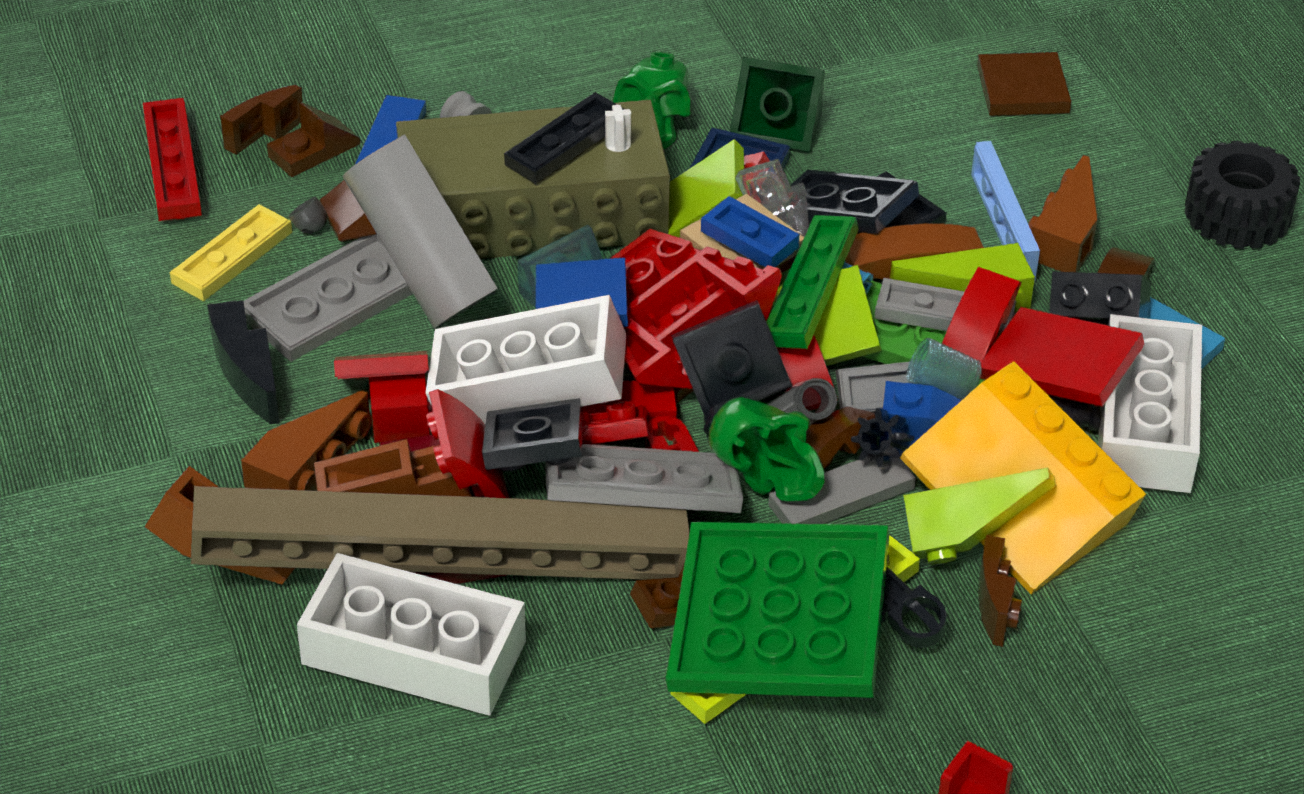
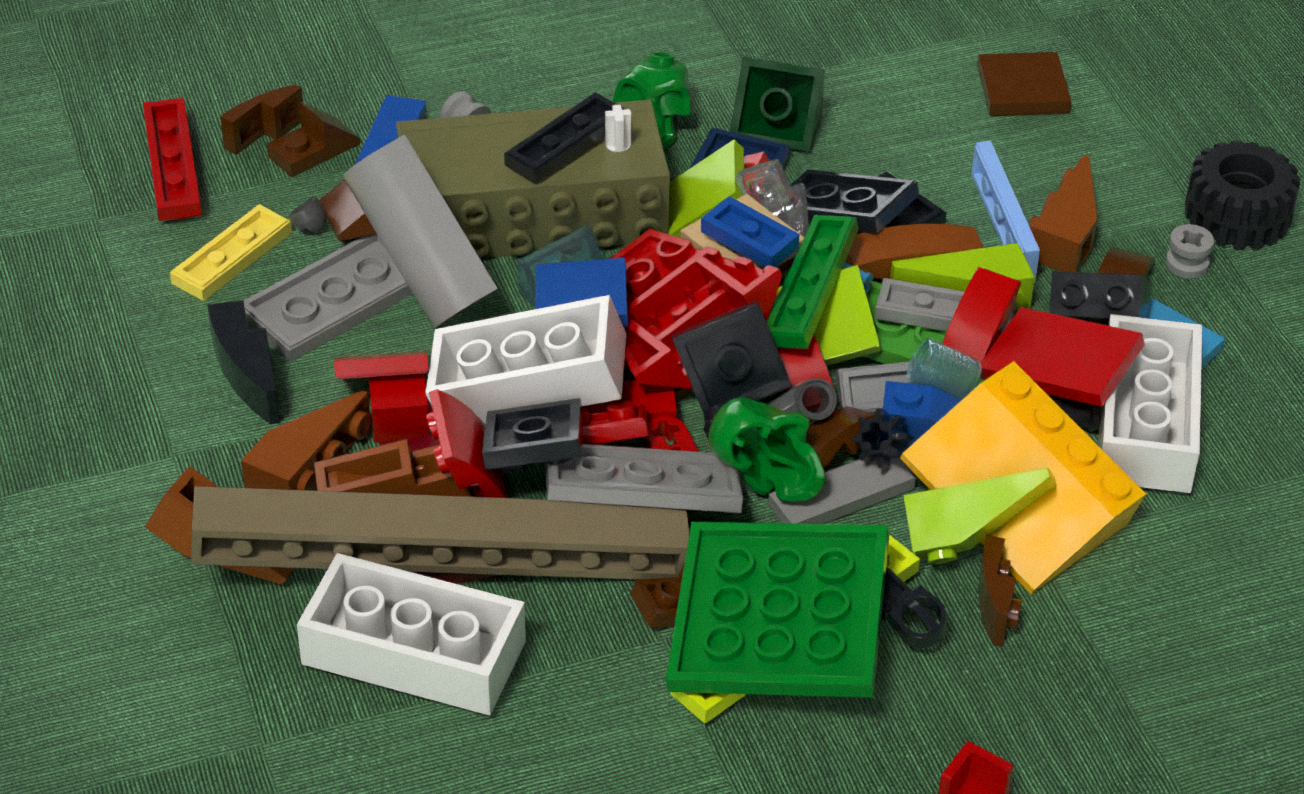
none -> light grey wheel [1166,224,1214,279]

